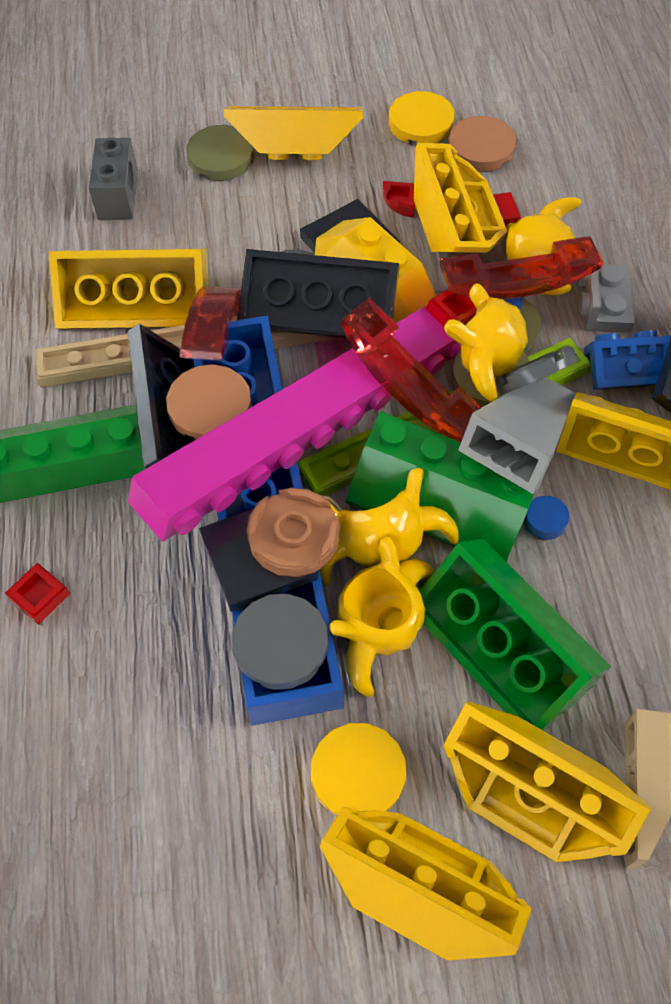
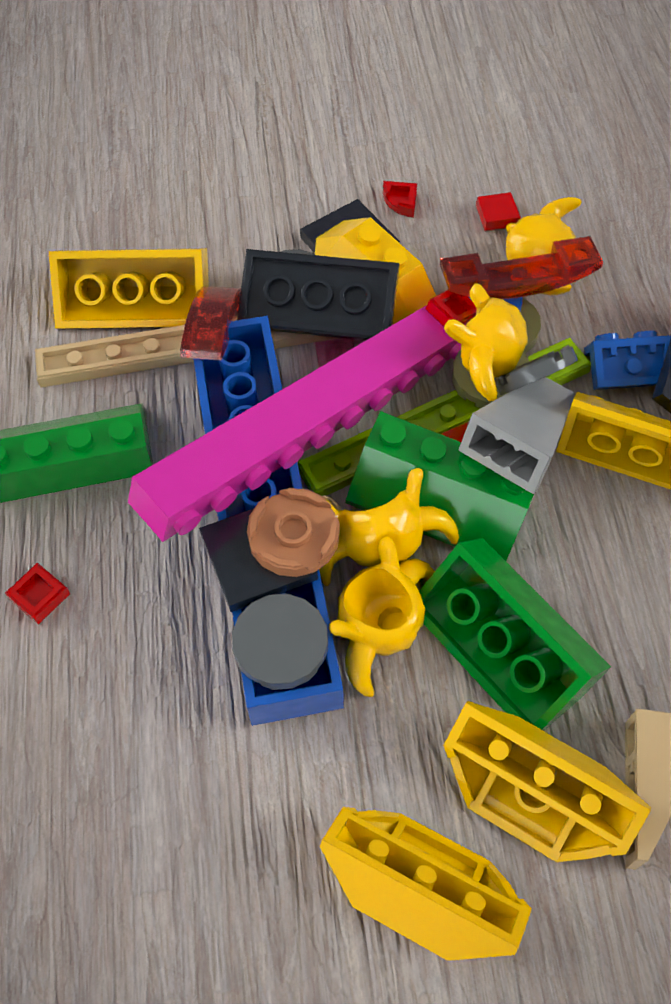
dark grey brick [89,137,138,220] -> none
black plate [128,323,195,468] -> none
nougat tile [166,365,252,440] -> none
olive tile [186,124,254,181] -> none
yellow wedge [224,106,364,160] -> none
yellow tile [311,723,406,815] -> none
clear red slope [341,298,482,443] -> none
yellow tile [388,91,455,143] -> none
yellow wedge [414,142,508,253] -> none
nougat tile [448,116,517,172] -> none
blue tile [524,496,569,540] -> none
light grey bracket [576,250,635,333] -> none

